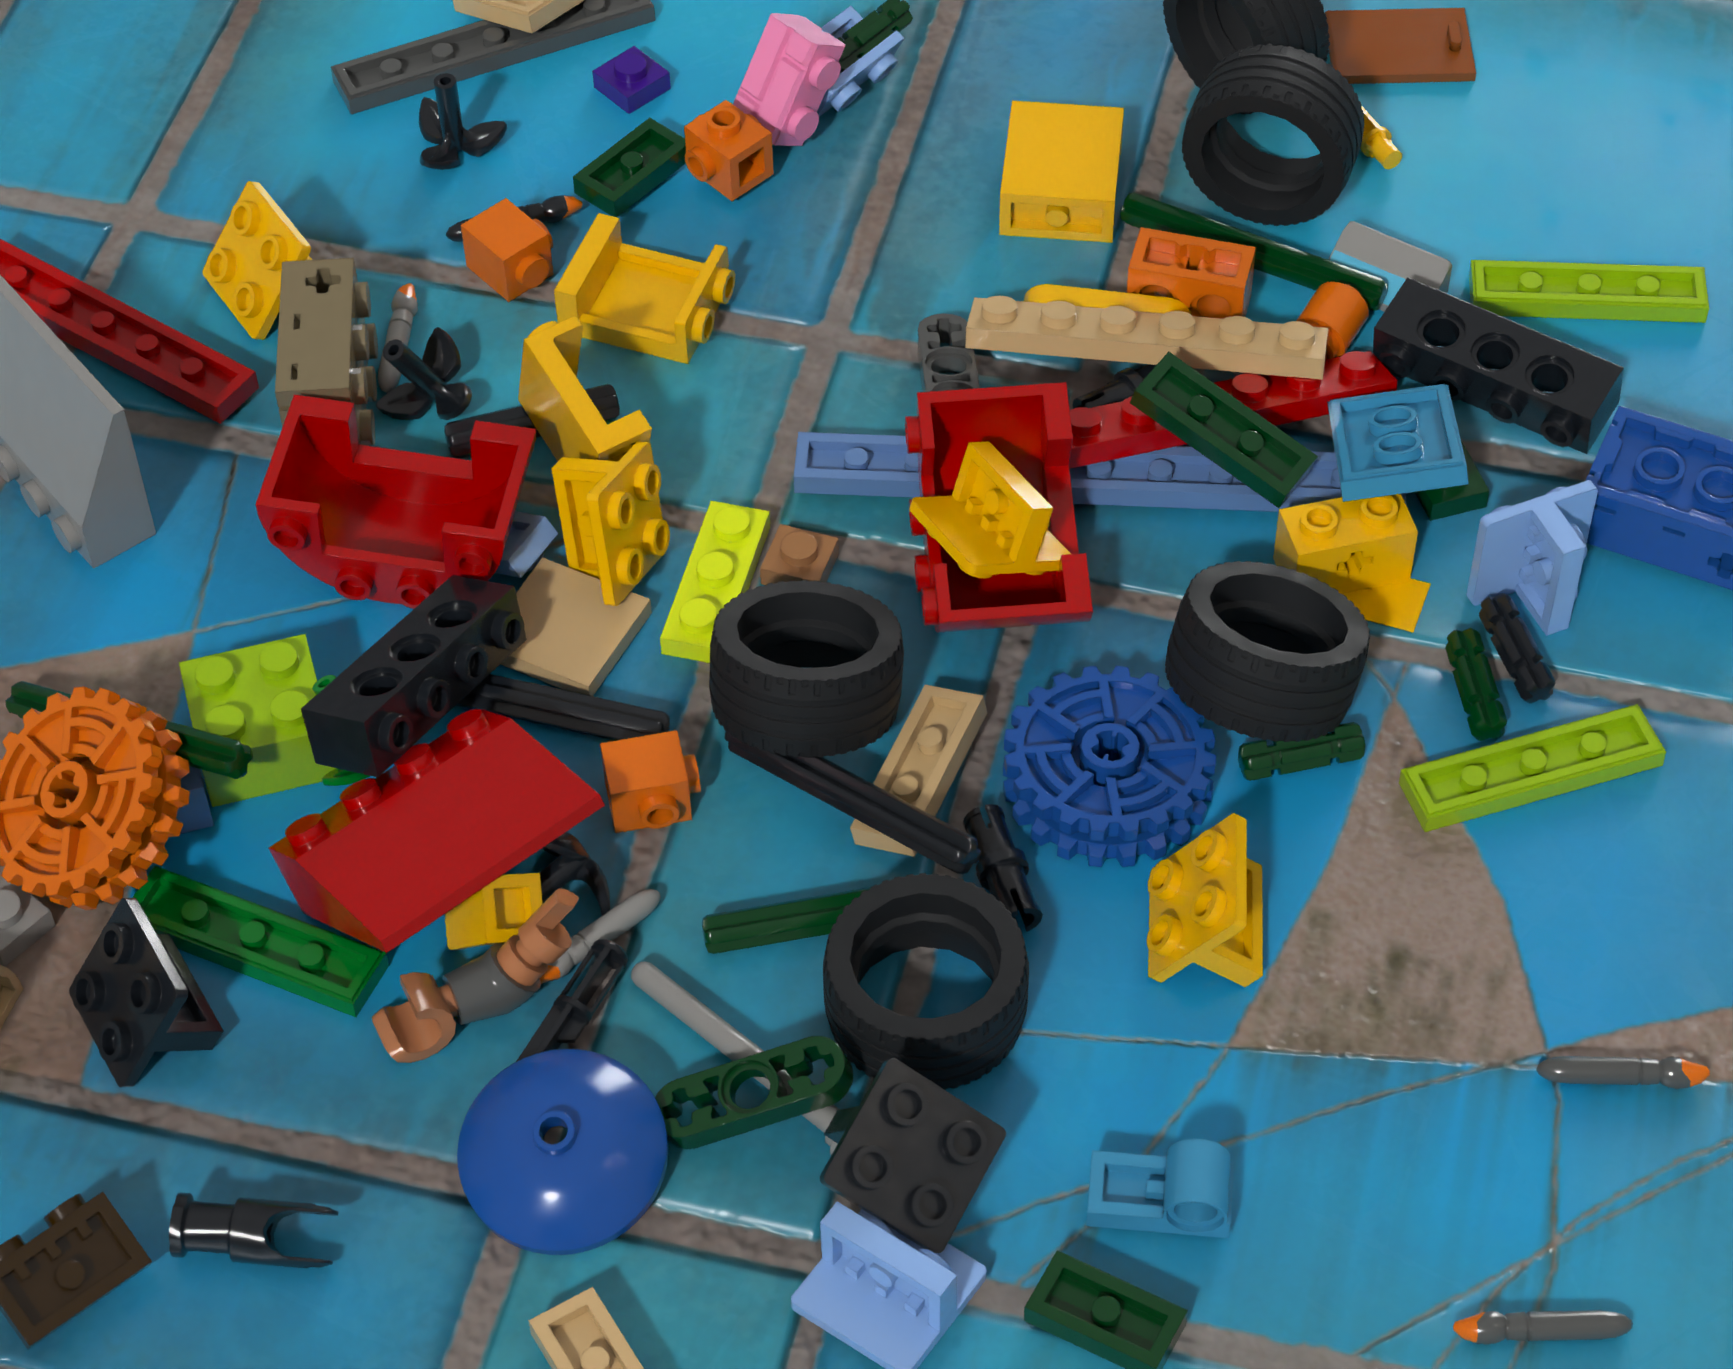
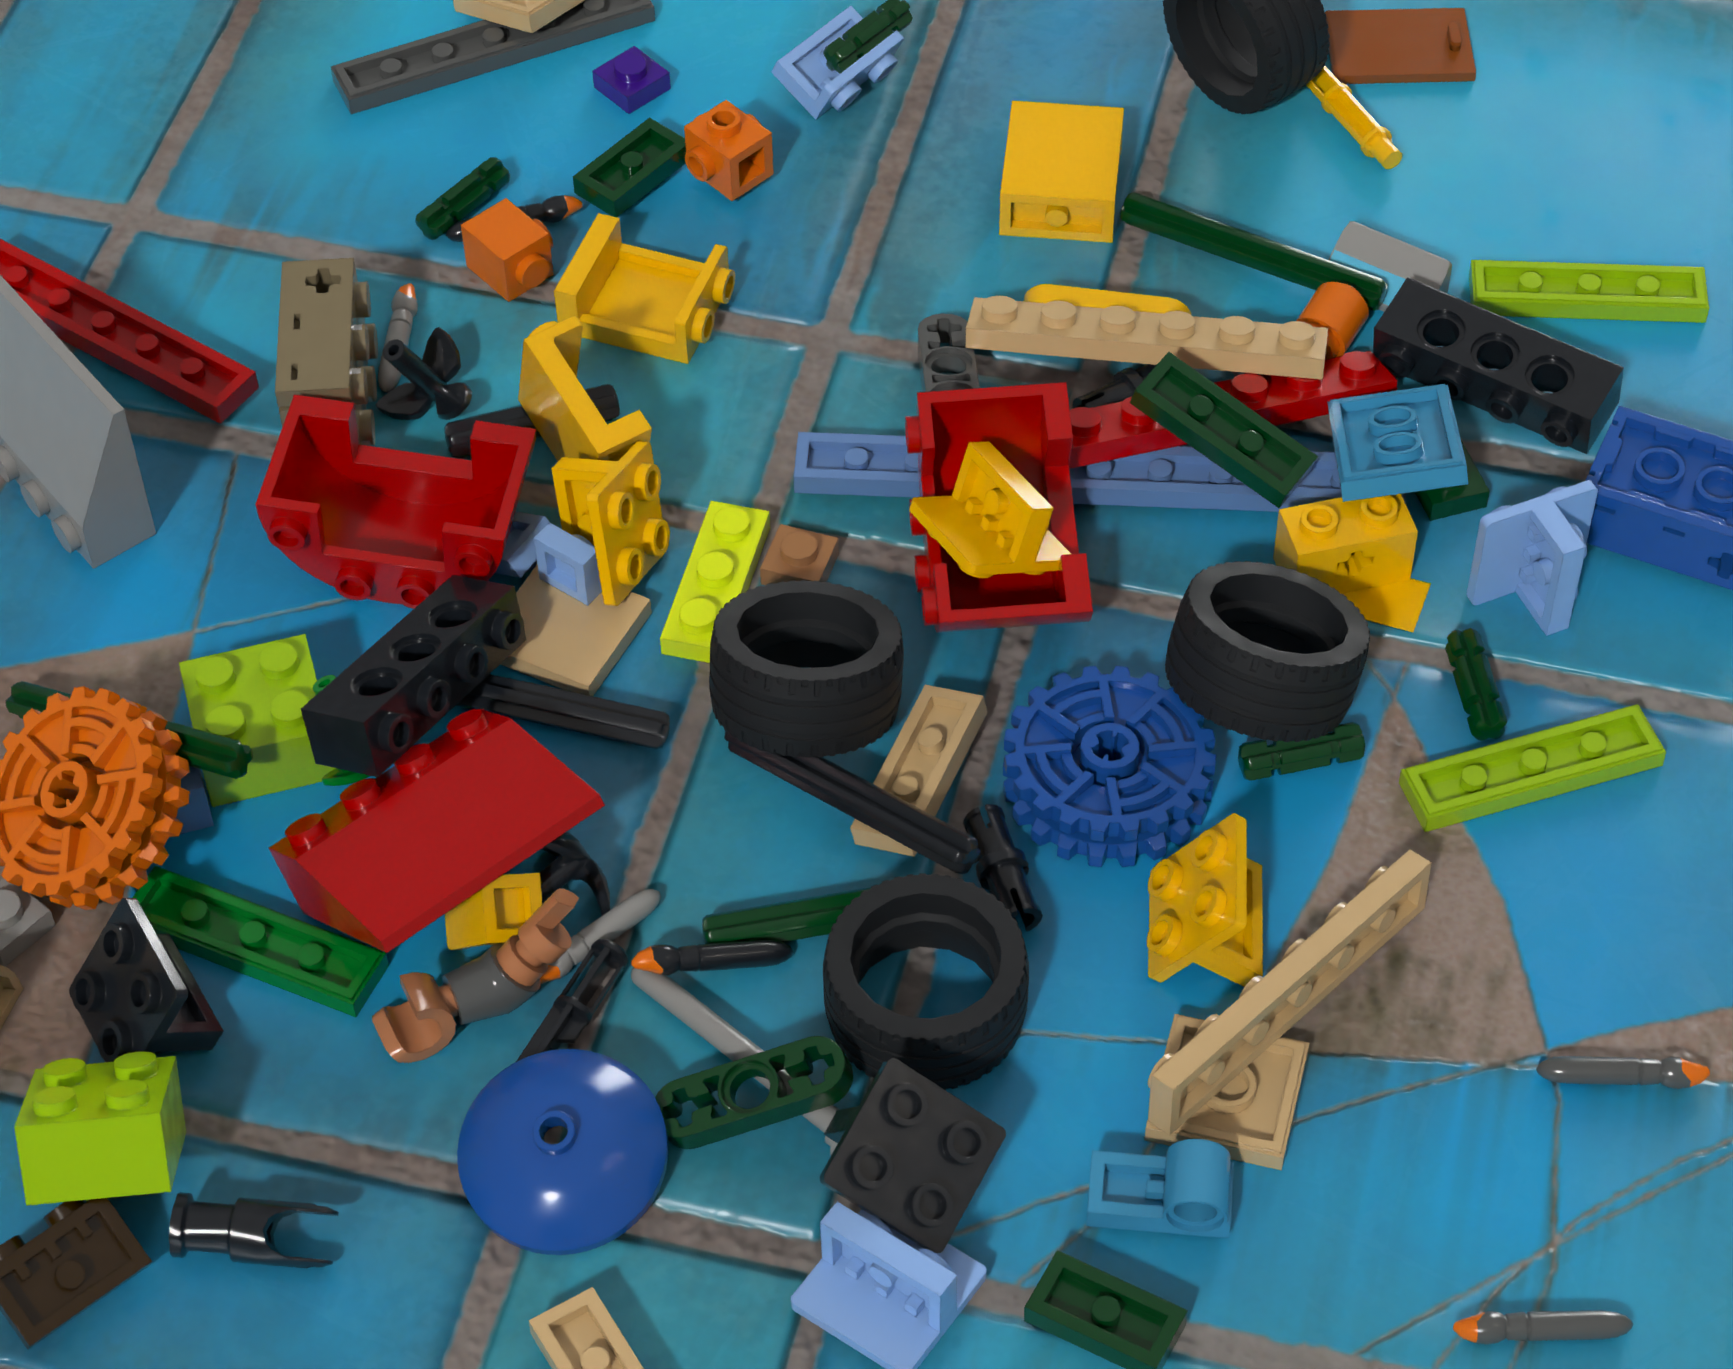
yellow bracket [203,181,313,340] -> none
black plant [419,73,507,170] -> none
orange brick [600,730,701,833] -> none
bright pink brick [733,13,846,146] -> none
orange brick [1127,227,1256,319] -> none
black tyre [1182,44,1364,226] -> none
black axle [1479,593,1555,703] -> none
none -> lime brick [14,1051,186,1206]
none -> dark green axle [415,157,510,240]
none -> light blue plate [534,523,602,606]
none -> black piece [631,940,793,975]
none -> tan tile [1144,1014,1310,1171]
none -> tan plate [1148,849,1432,1136]

